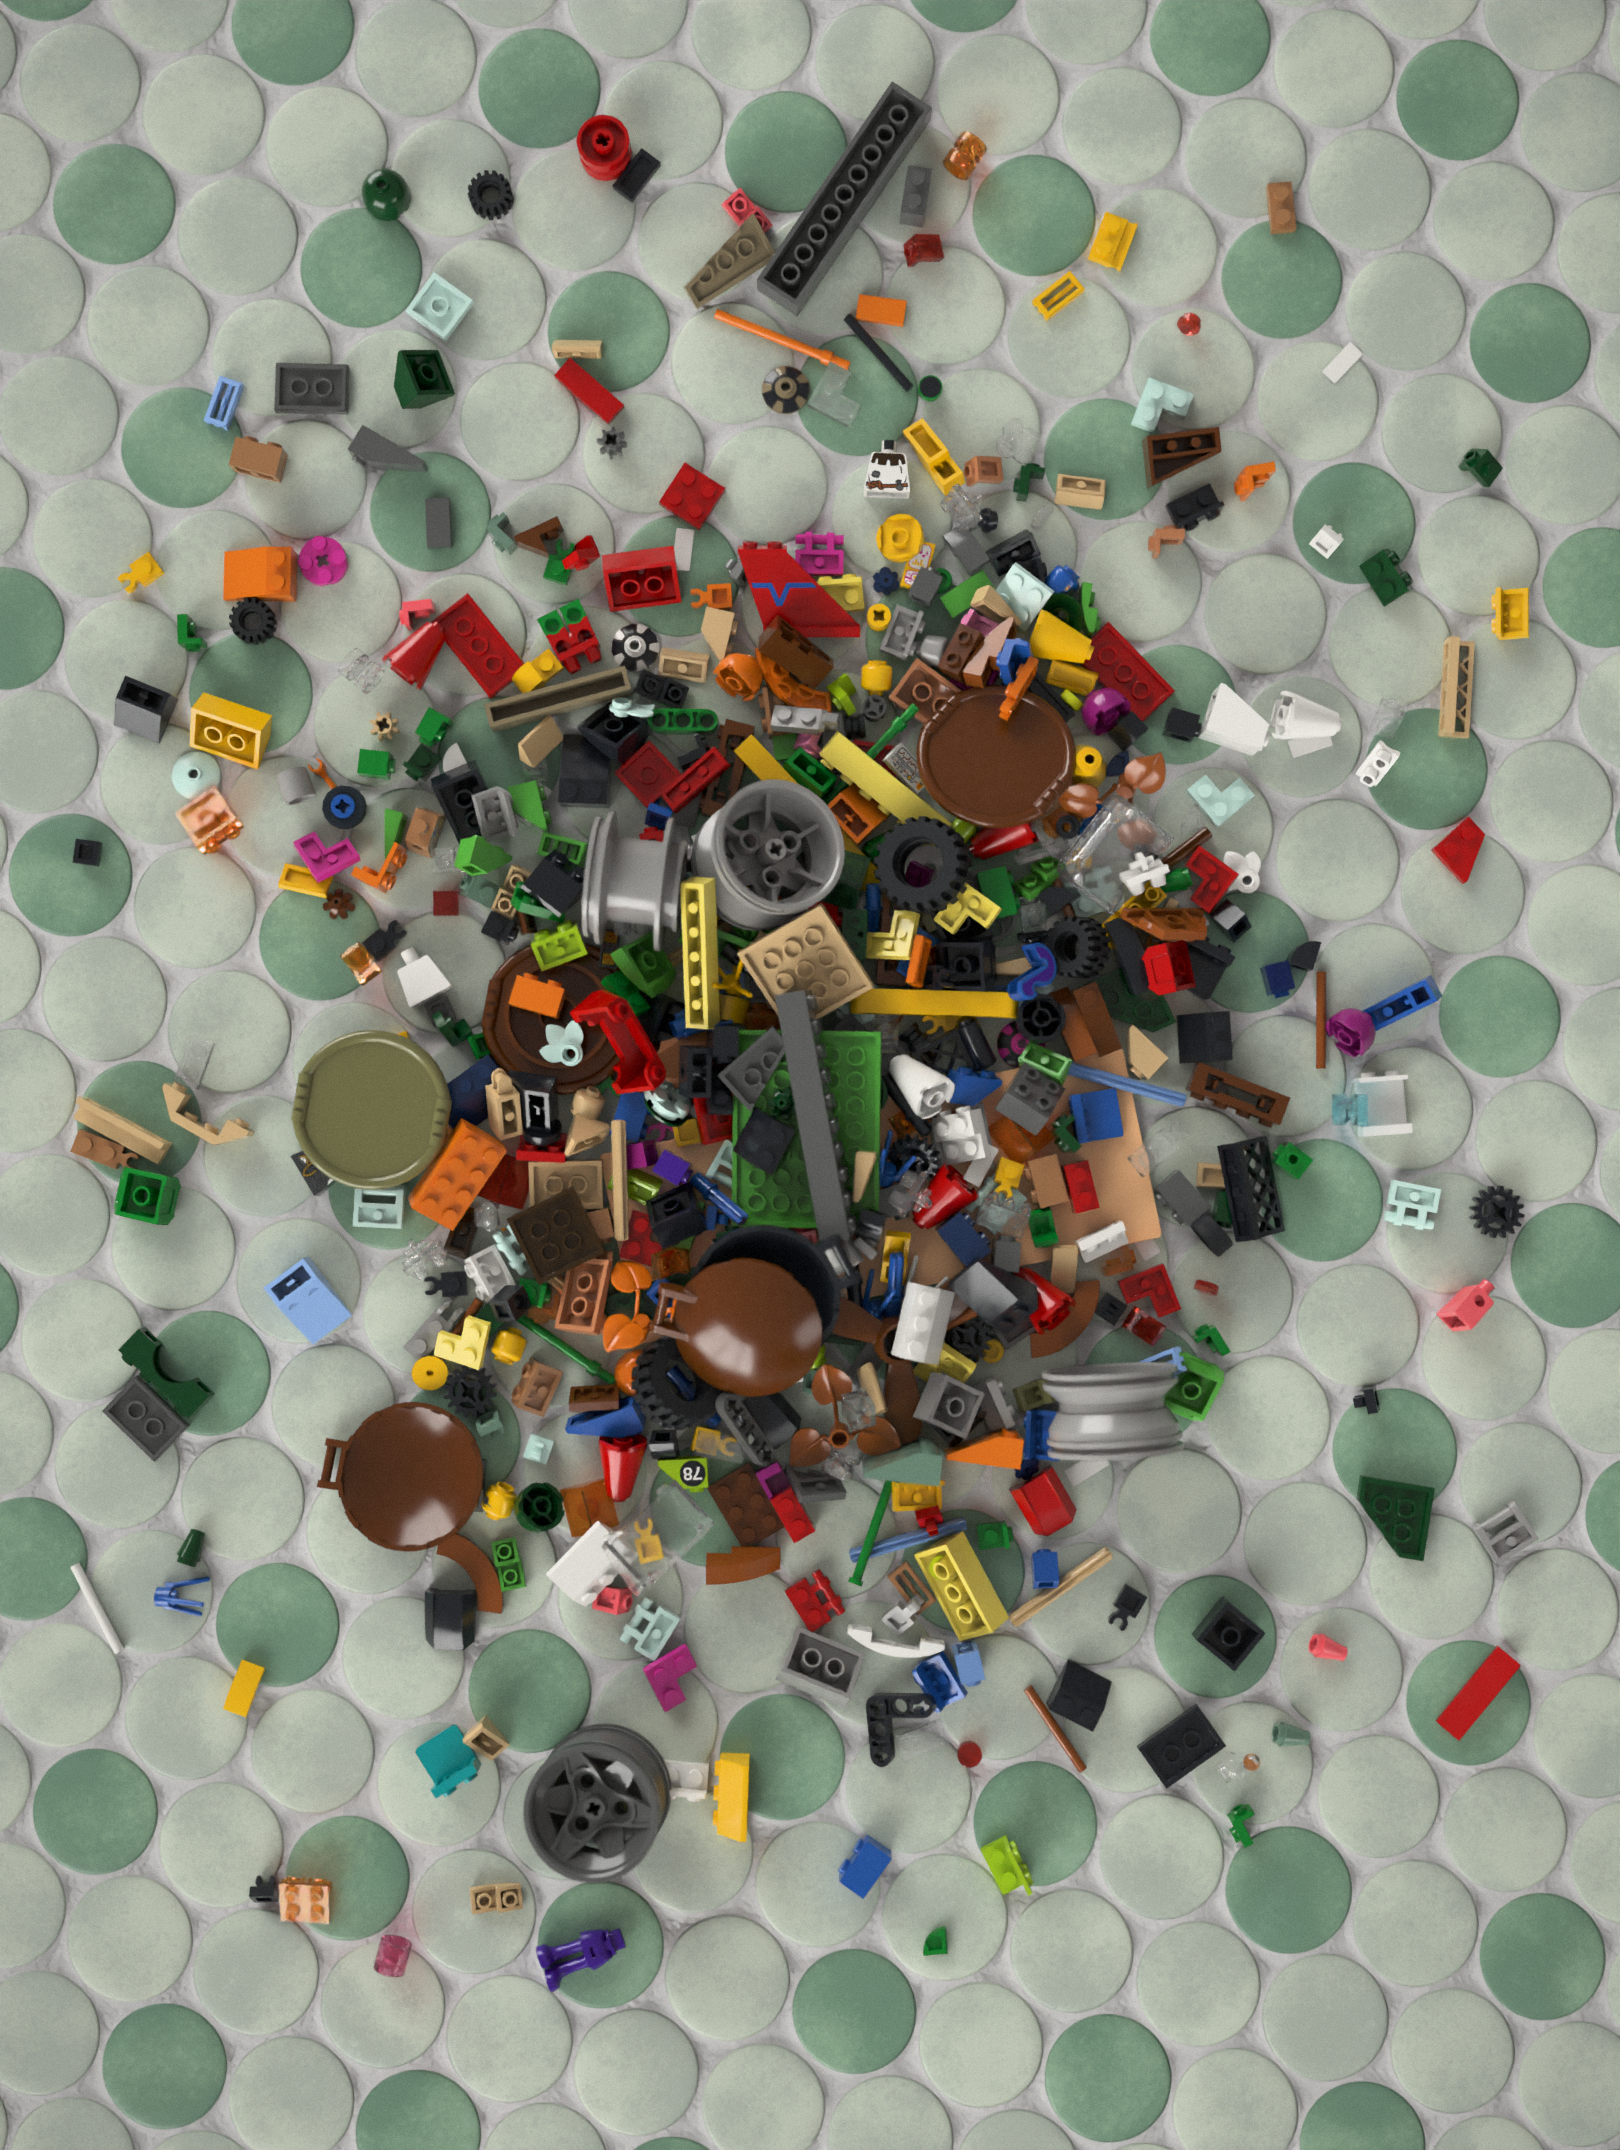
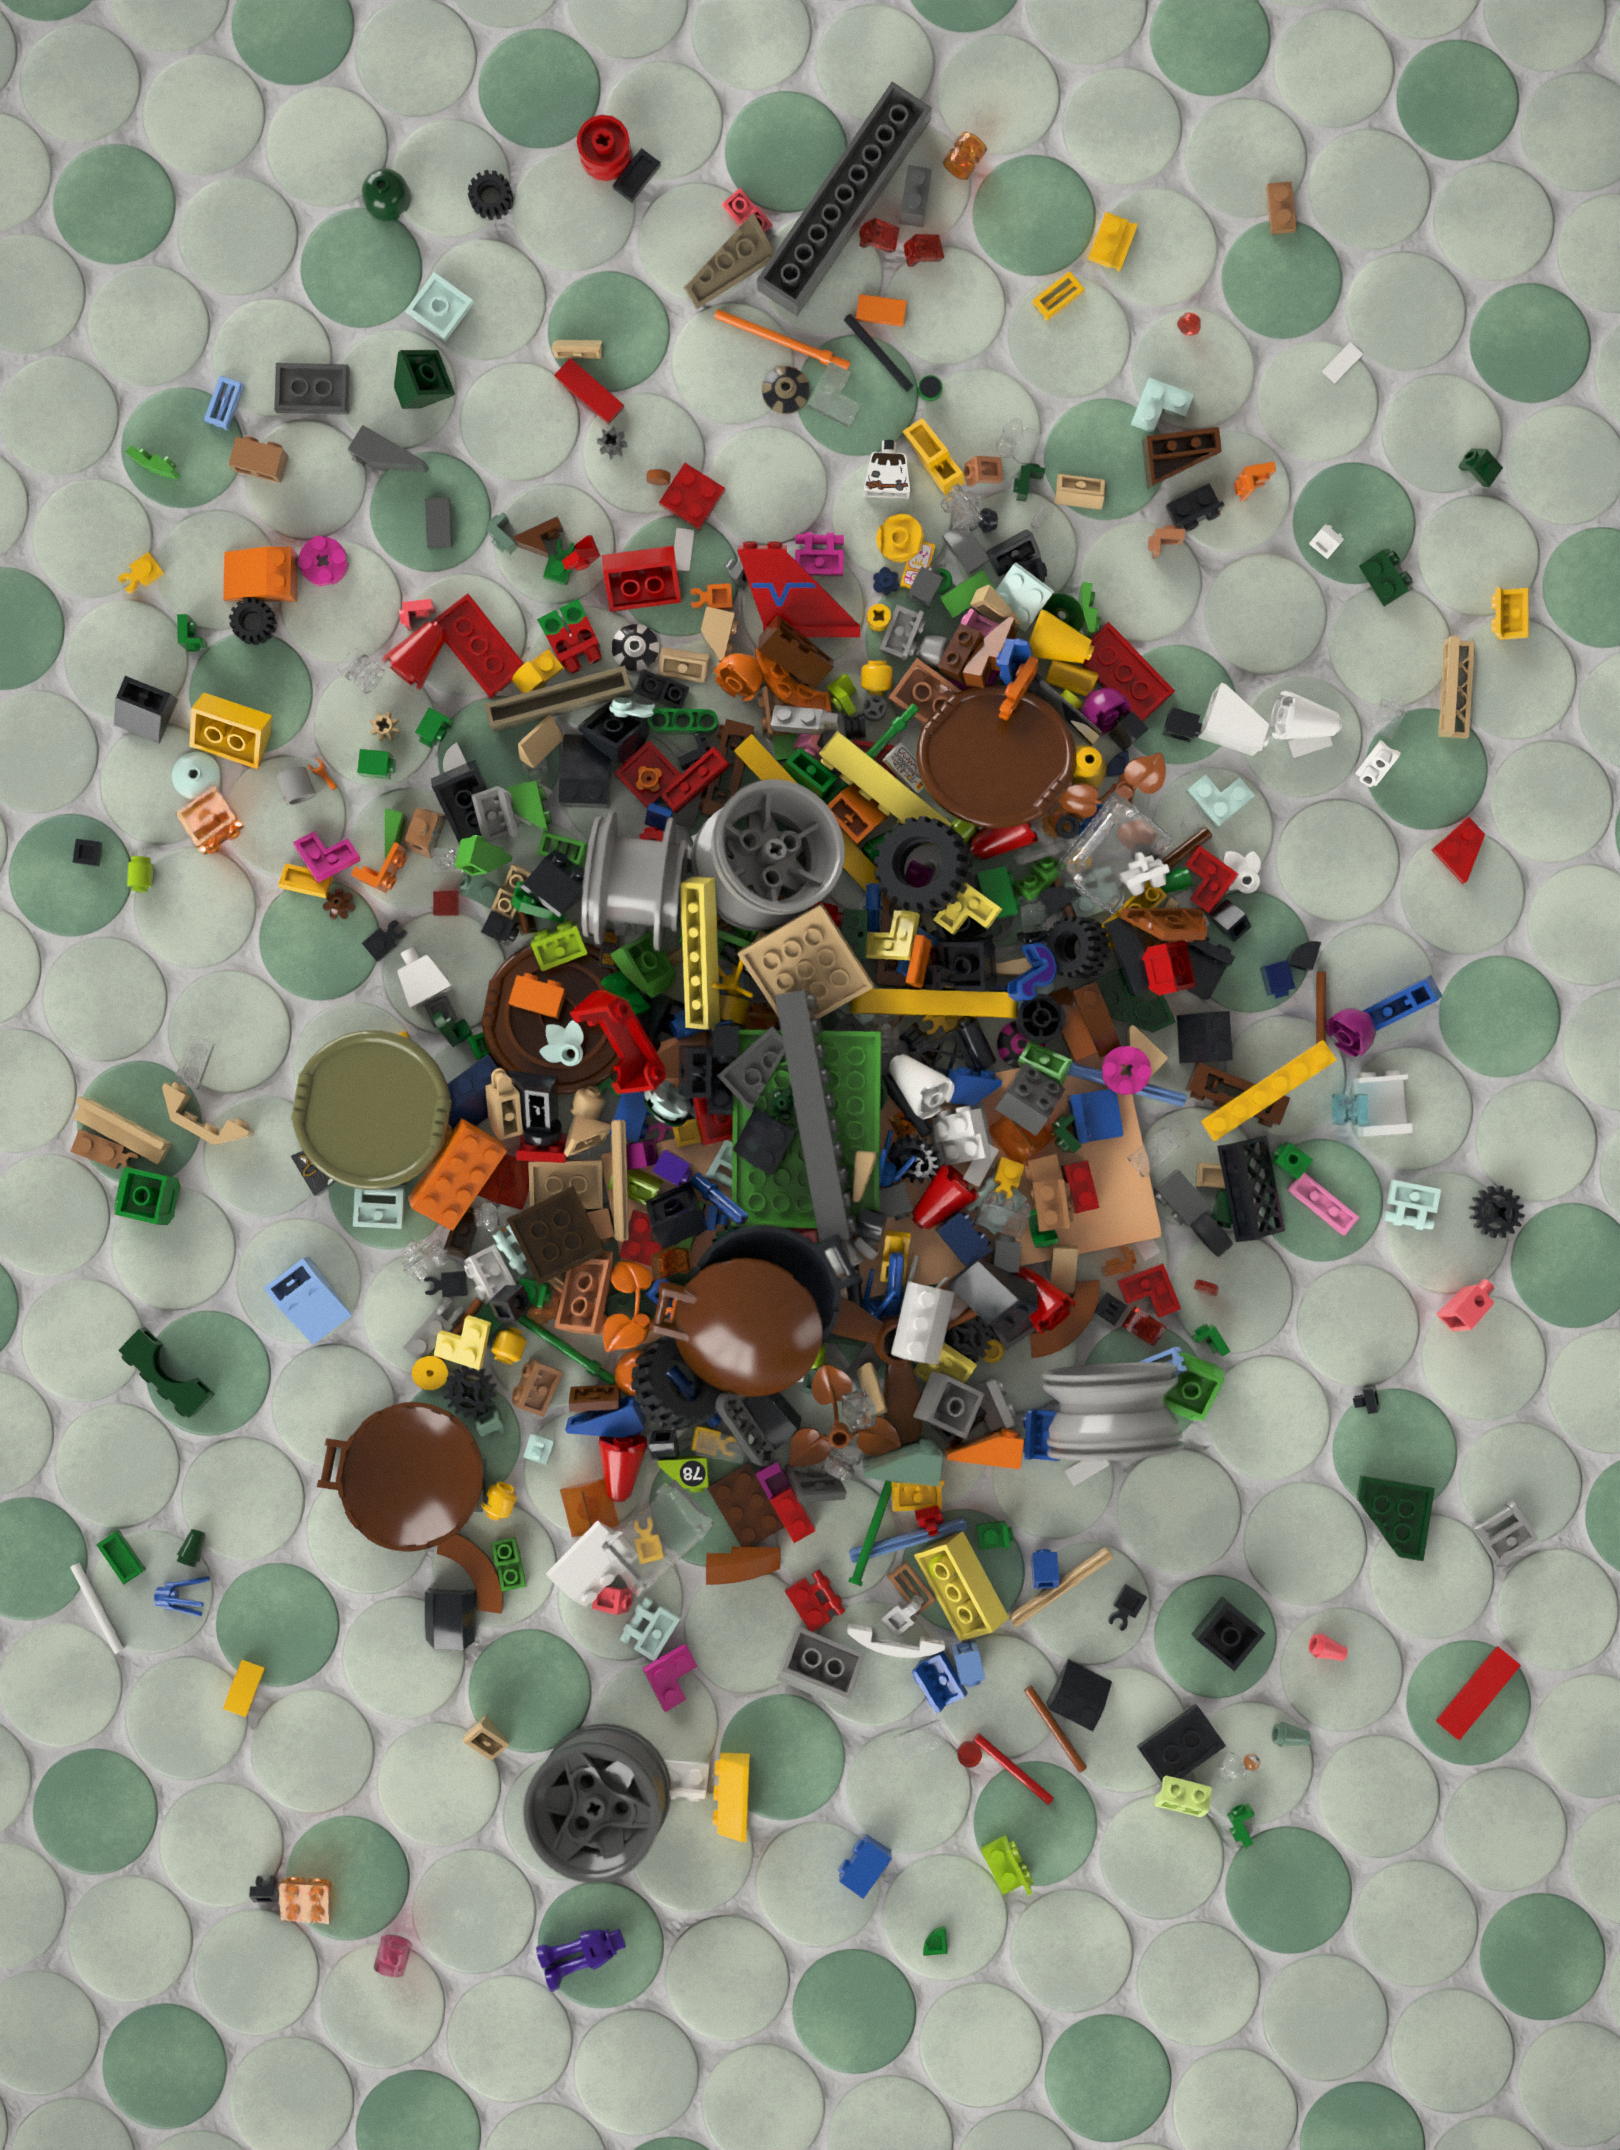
dark grey tile [102,1375,190,1462] -> none
black wheel [322,786,367,829] -> none
clear orange bracket [340,942,382,986] -> none
dark green bracket [402,744,442,782] -> none
teal bracket [415,1724,482,1798] -> none
tan slope [469,1883,523,1915] -> none
dark green cylinder [514,1482,565,1533] -> none
light yellow bracket [817,574,865,612] -> none
clear green slope [824,850,871,910] -> none
black beam [866,1693,937,1767] -> none
clear hips [888,1170,933,1218] -> none
red slope [1009,1465,1077,1537] -> none
olive bracket [1012,1379,1056,1412] -> none
dark blue plant [1014,1458,1040,1480] -> none
blue head [1044,565,1080,596] -> none
white bracket [1075,1220,1129,1263] -> none
none -> green tile [96,1530,146,1585]
none -> bright green slope [125,445,180,479]
none -> lime brick [127,856,153,892]
none -> orange plate [636,766,662,792]
none -> dark orange tile [646,469,671,486]
none -> clear red bracket [859,218,899,253]
none -> red bar [973,1733,1054,1805]
none -> medium nougat bracket [1032,1179,1074,1231]
none -> sticker [1039,680,1102,746]
none -> dark pink plate [1102,1046,1152,1095]
none -> yellowish green bracket [1154,1776,1212,1817]
none -> yellow plate [1200,1040,1337,1142]
none -> bright pink tile [1286,1172,1360,1236]

